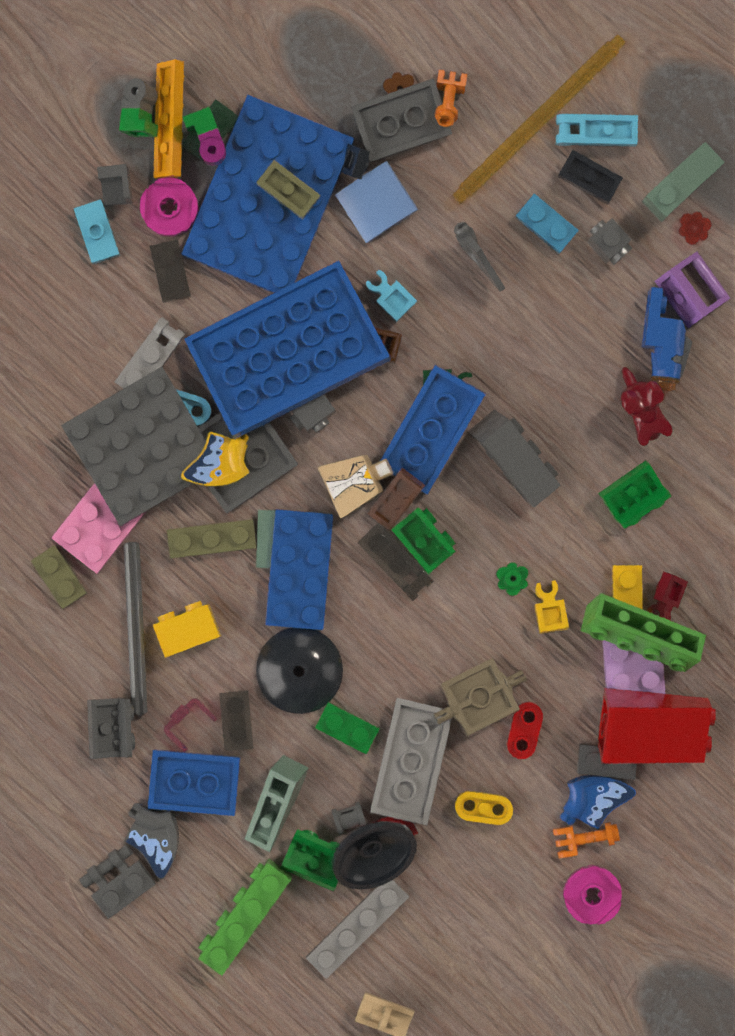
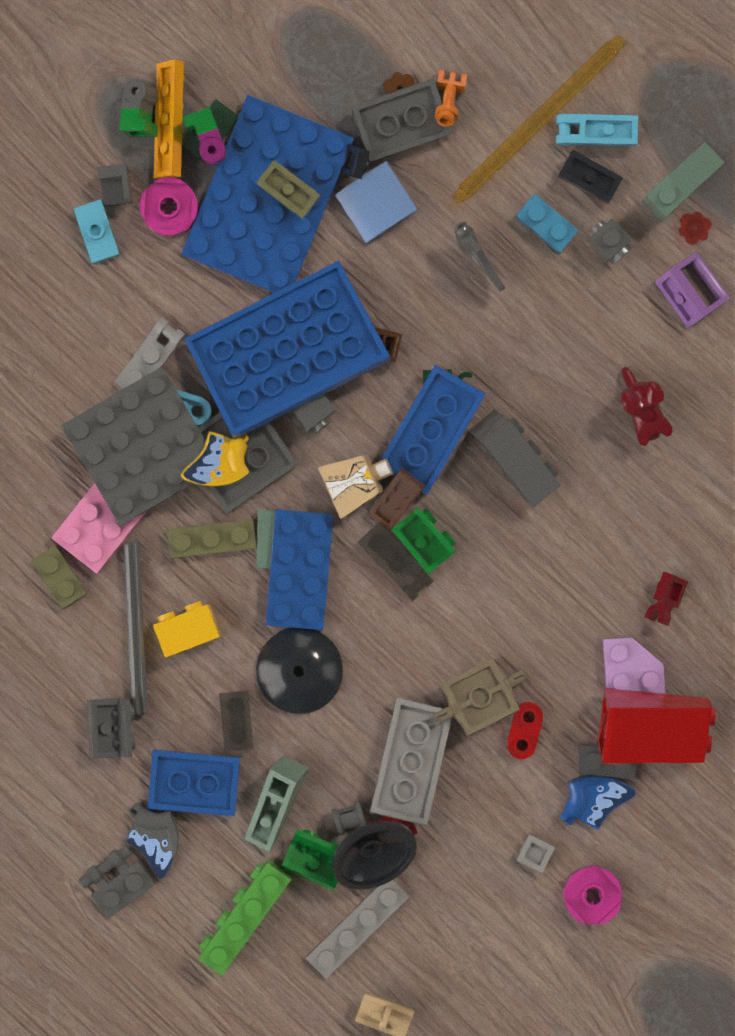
clear smoke plate [150,239,191,304] -> none
clear pink piece [164,698,218,752] -> none
green plate [315,702,380,755] -> none
medium azure plate [366,270,417,322] -> none
yellow plate [455,791,513,825] -> none
green plant [496,562,528,596] -> none
yellow plate [534,580,569,634] -> none
orange hinge [553,822,620,858] -> none
bright green brick [581,593,706,672] -> none
green bracket [598,460,672,529] -> none
yellow plate [612,565,643,610] -> none
blue plate [641,287,692,391] -> none
none -> light grey tile [516,833,555,873]

